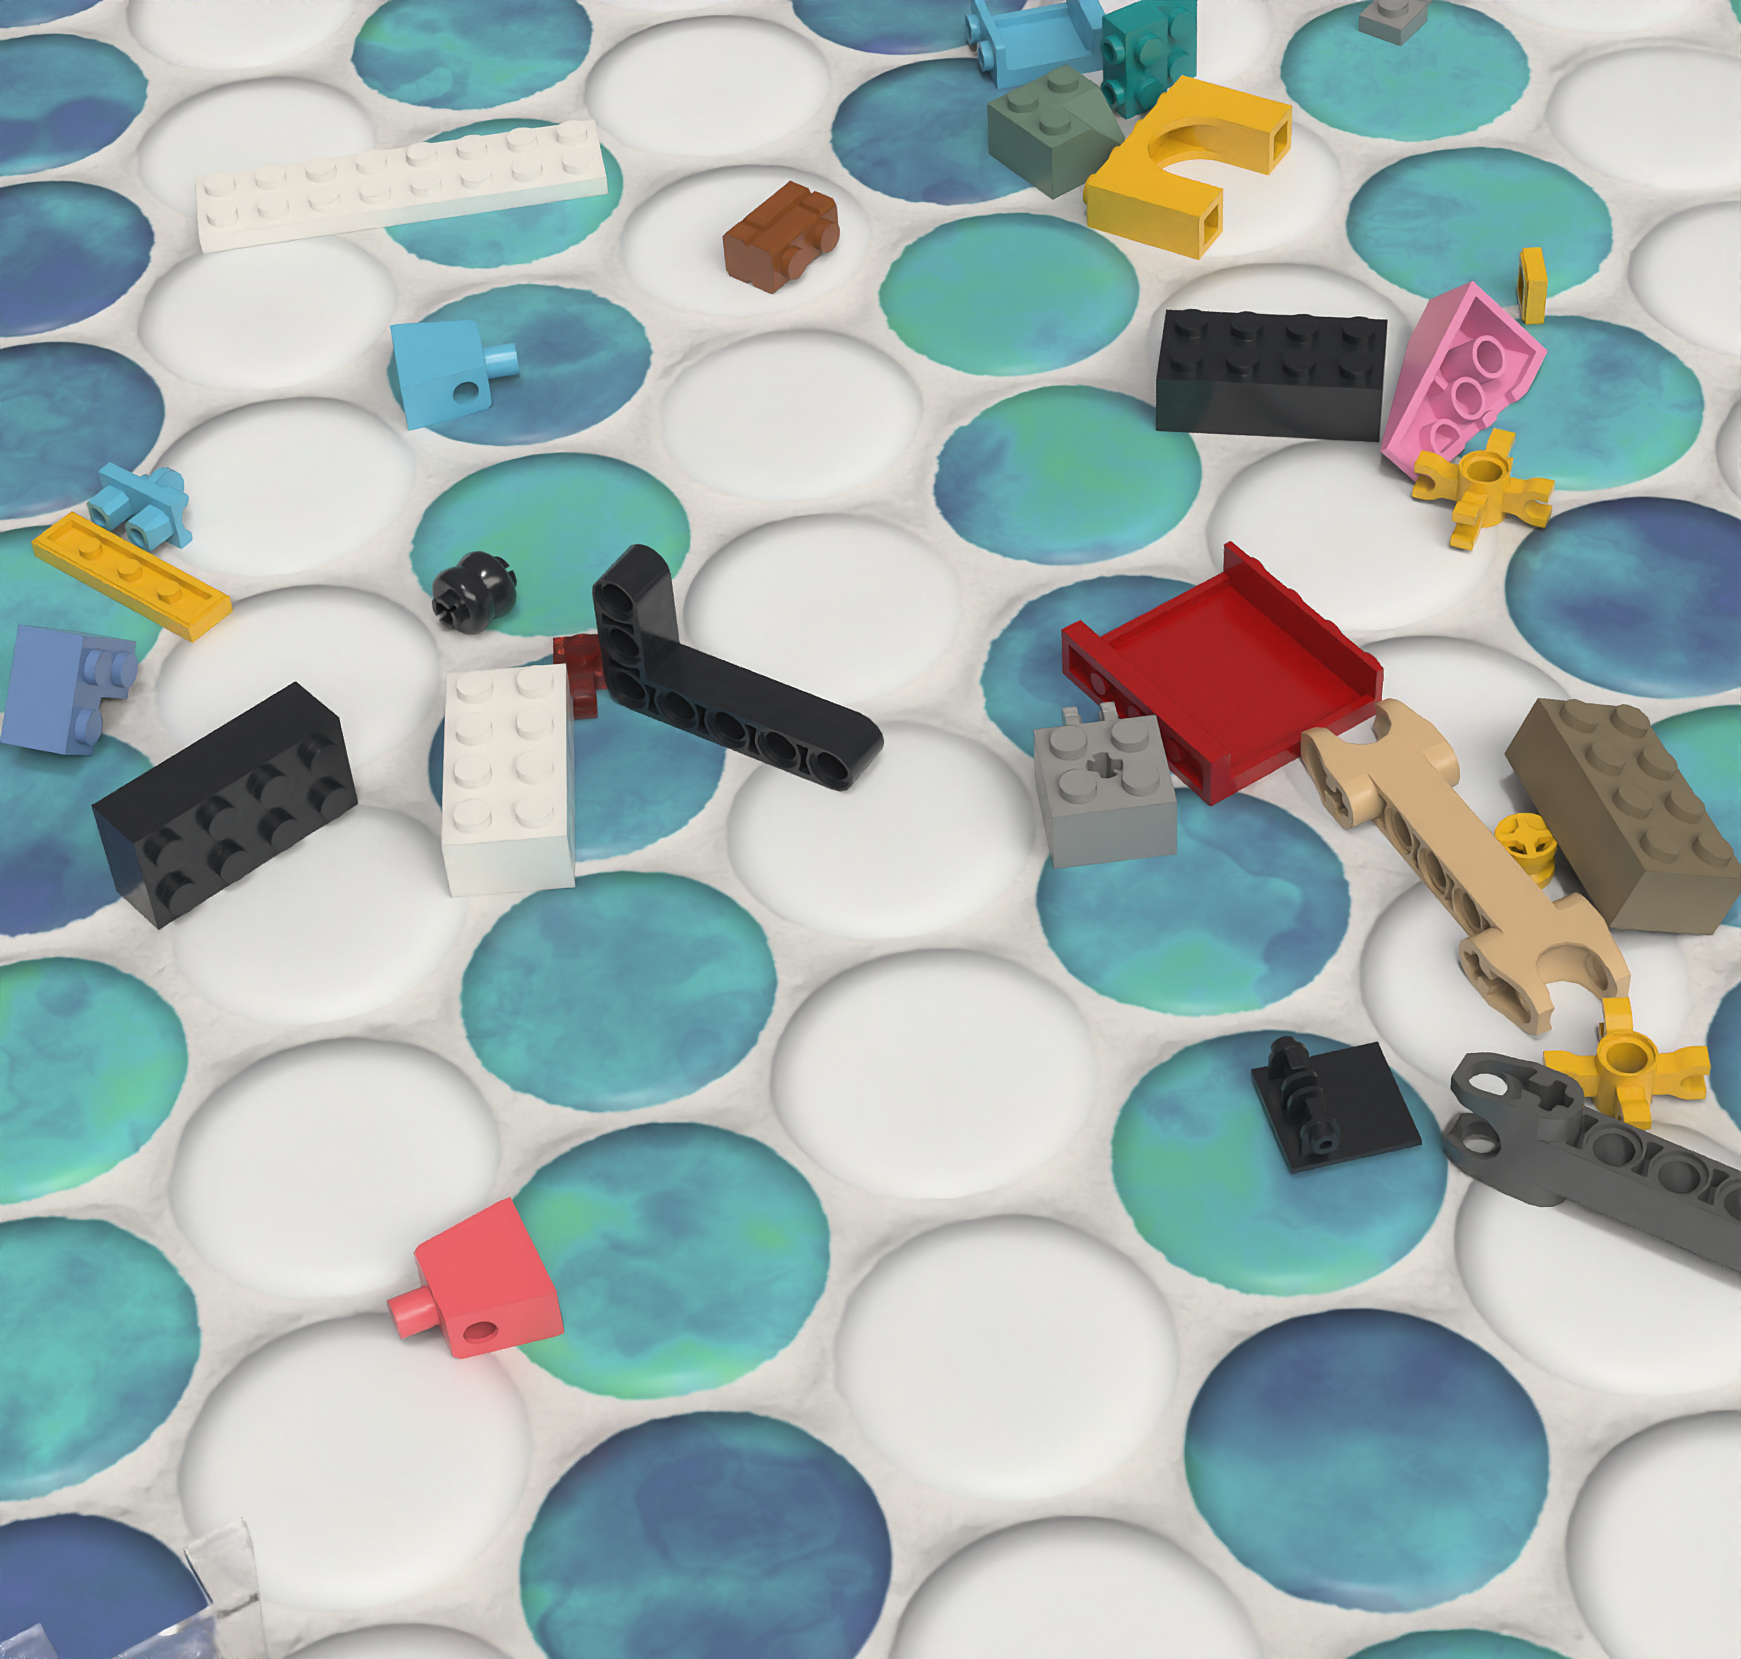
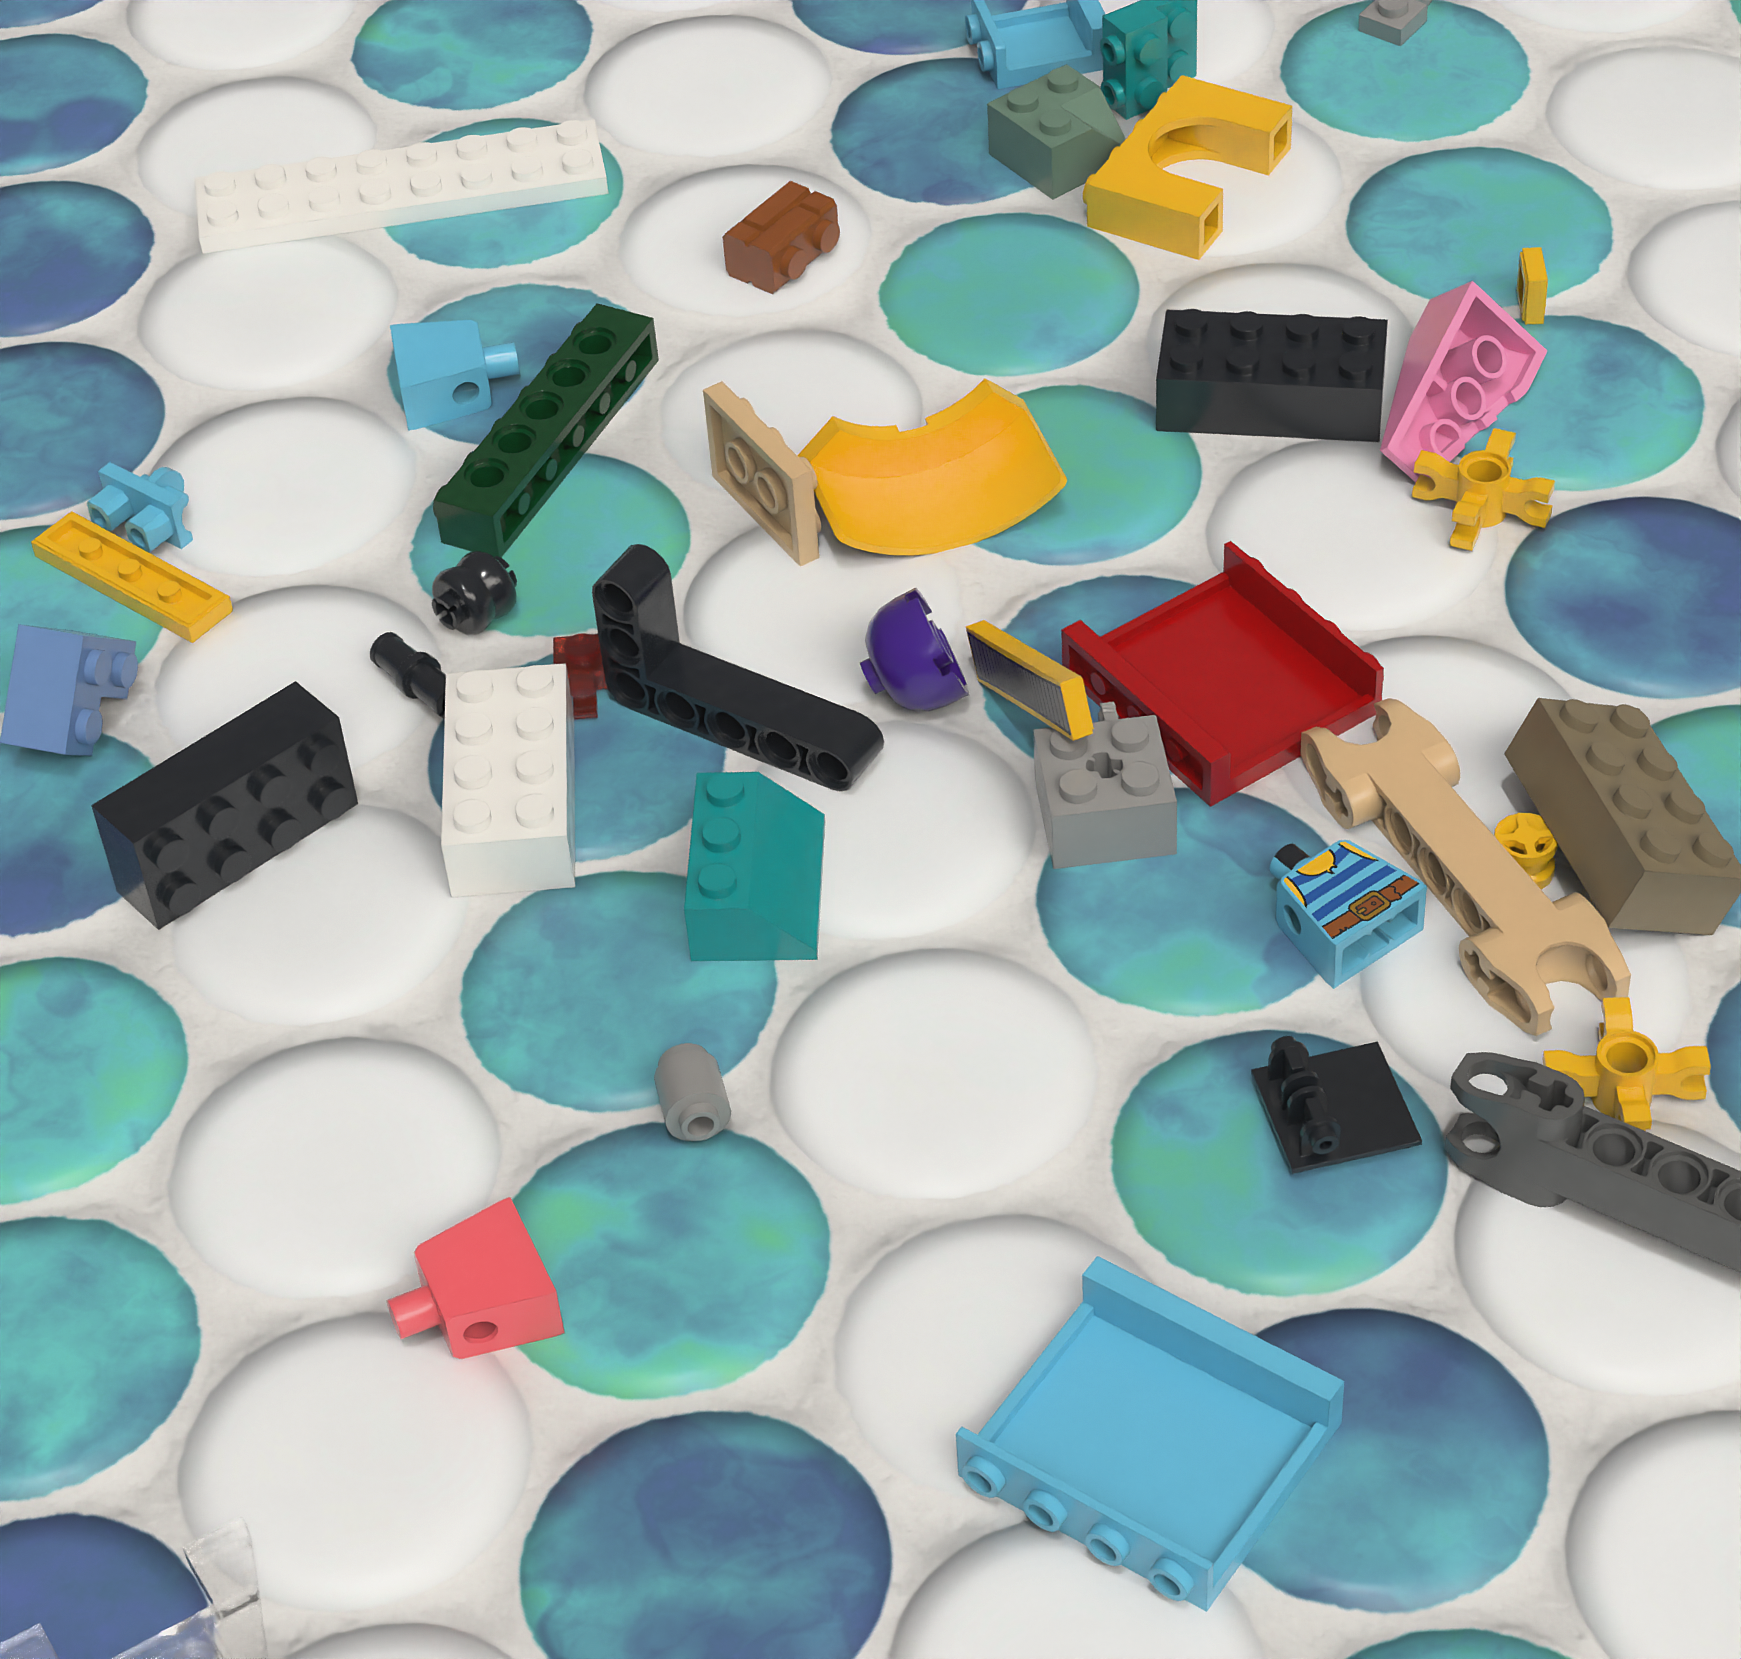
none -> black pin [370,632,446,719]
none -> dark green brick [433,303,659,558]
none -> light grey brick [654,1043,731,1141]
none -> teal slope [684,772,825,961]
none -> tan plate [703,381,821,567]
none -> yellow panel [797,378,1067,556]
none -> dark purple cylinder [860,587,969,711]
none -> medium azure panel [956,1256,1344,1612]
none -> tile [965,620,1094,741]
none -> medium azure torso [1270,840,1427,989]

